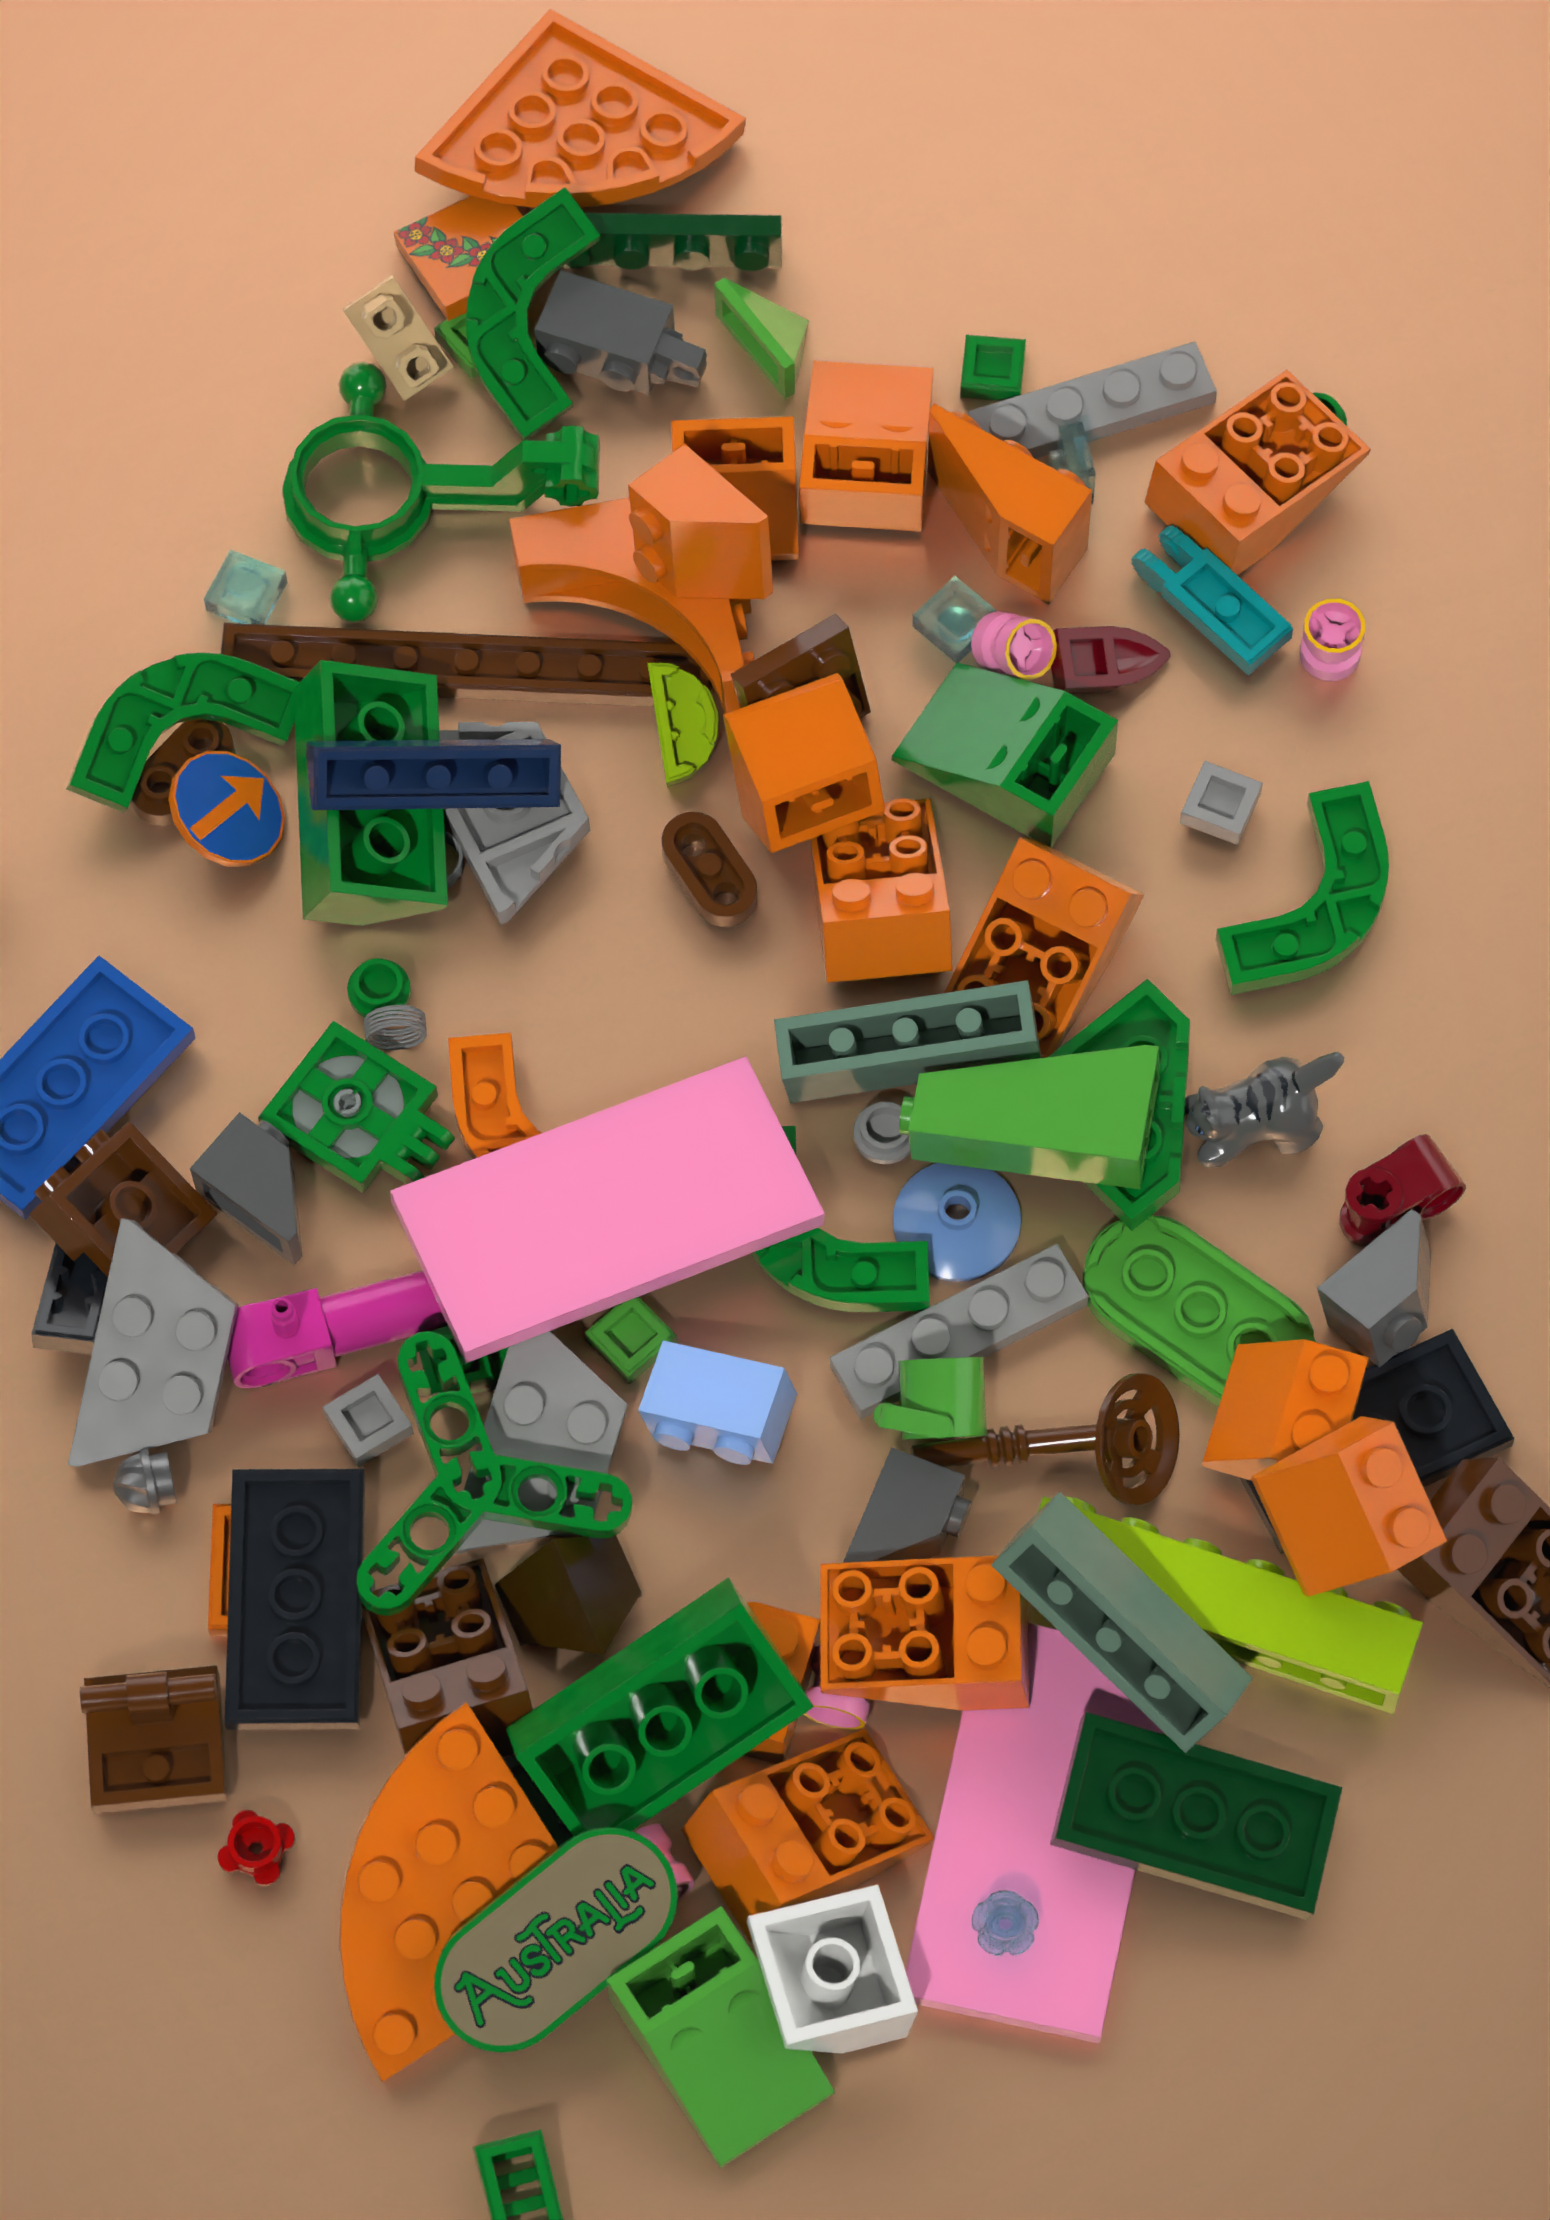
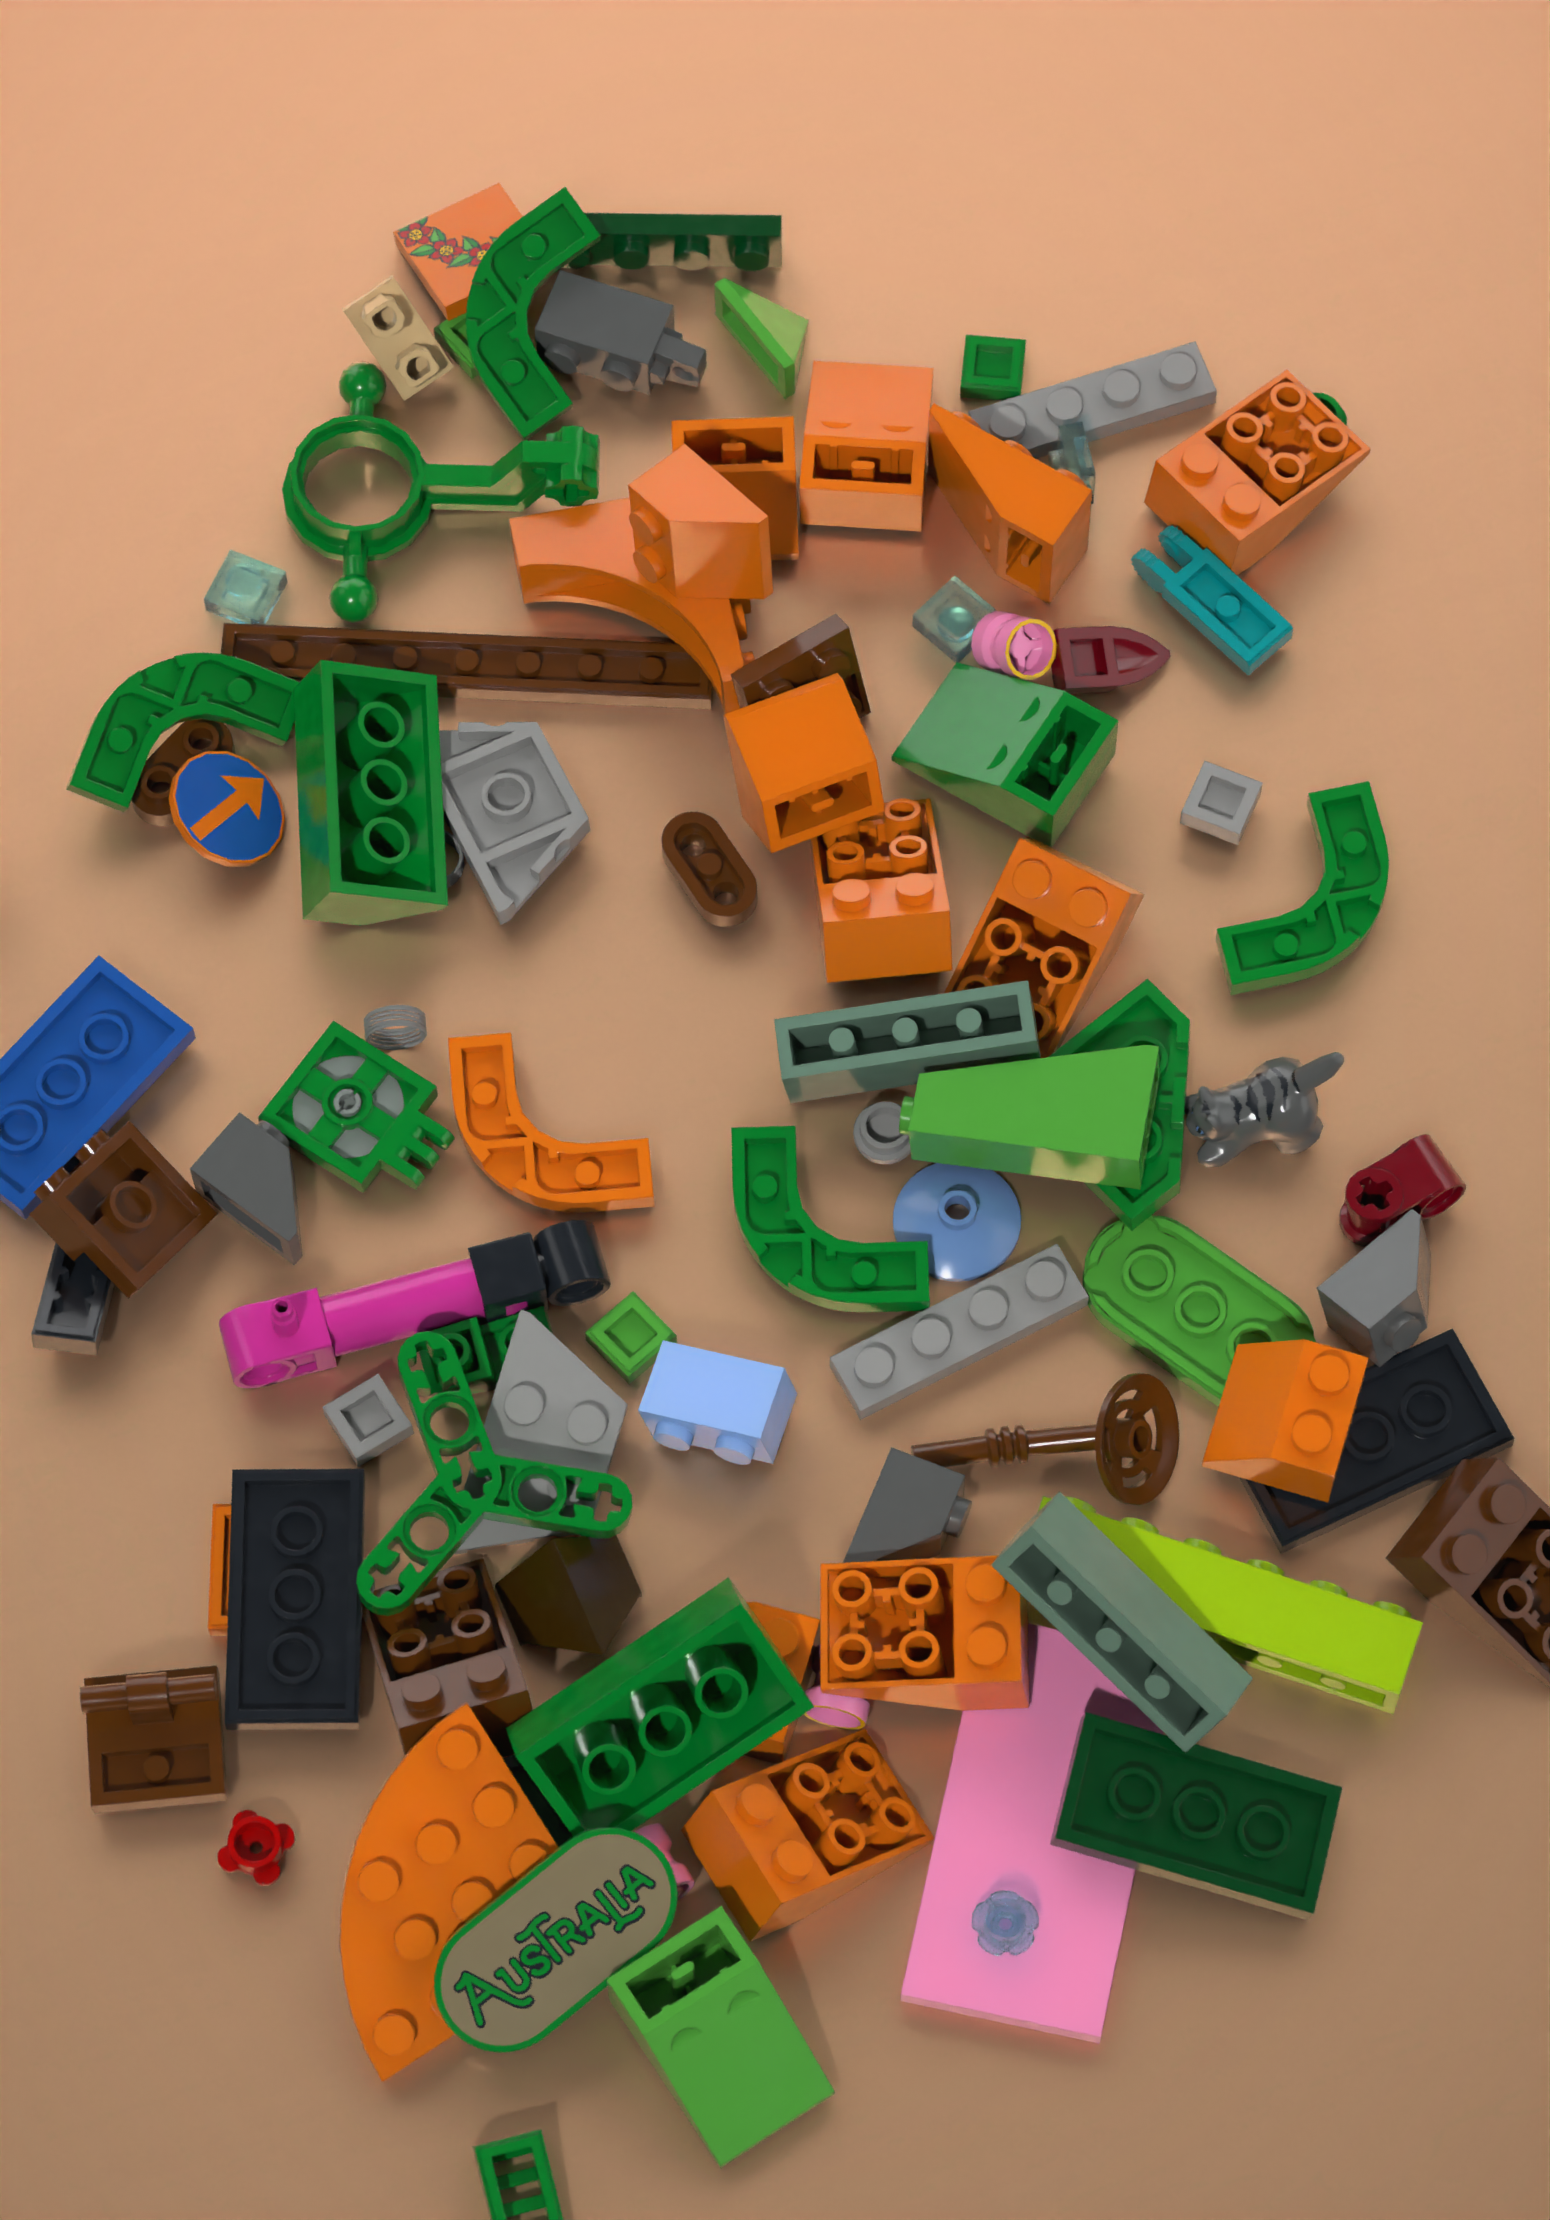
light grey wing [68,1218,239,1467] -> none
flat silver plate [113,1449,177,1515] -> none
dark blue slope [306,739,561,810] -> none
green plate [347,958,411,1020] -> none
bright pink tile [390,1056,825,1363] -> none
orange plate [415,9,746,208] -> none
lime tile [648,663,719,787] -> none
white slope [747,1885,918,2054] -> none
bright green piece [873,1357,987,1440] -> none
orange slope [1251,1416,1447,1596] -> none
bright pink wheel [1300,598,1365,681] -> none

